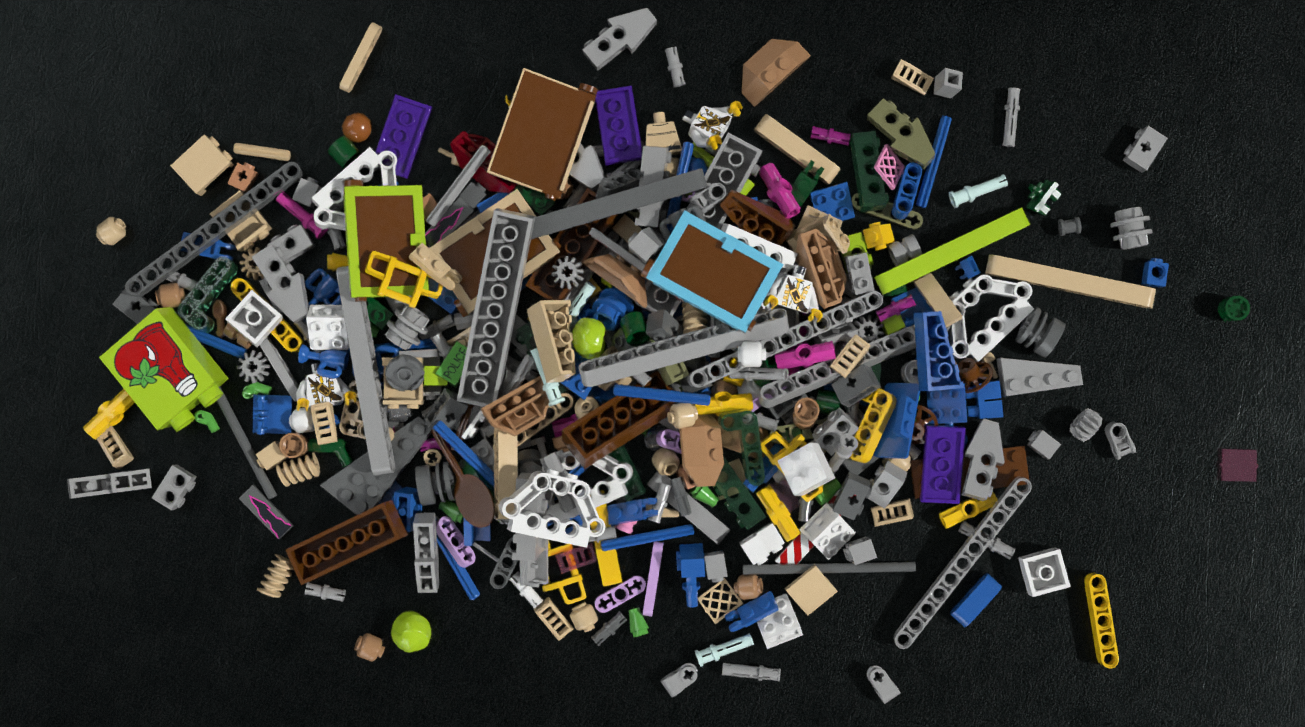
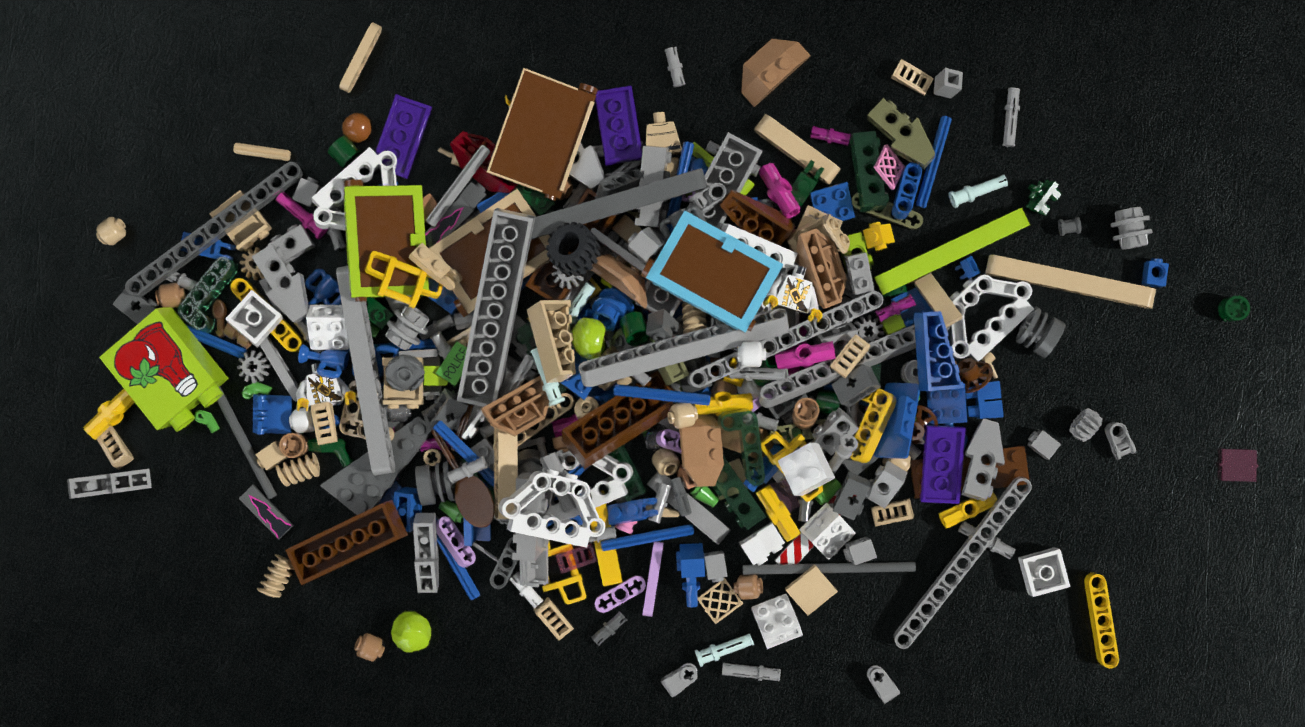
light grey brick [152,465,197,510] -> none
tan panel [170,135,234,196] -> none
nougat brick [228,162,259,193] -> none
light grey pin [305,582,346,602] -> none
yellow cone [327,253,348,272] -> none
tan head [570,602,598,632] -> none
light grey brick [582,8,657,71] -> none
bright green cone [629,608,649,637] -> none
torso [683,101,743,152] -> none
blue hinge [725,591,779,632] -> none
light grey wheel [887,234,922,267] -> none
blue beam [950,573,1002,627] -> none
light grey wedge [996,358,1083,396] -> none
light grey brick [1122,126,1168,173] -> none
none -> light grey pin [447,456,488,483]
none -> black tyre [546,222,601,276]

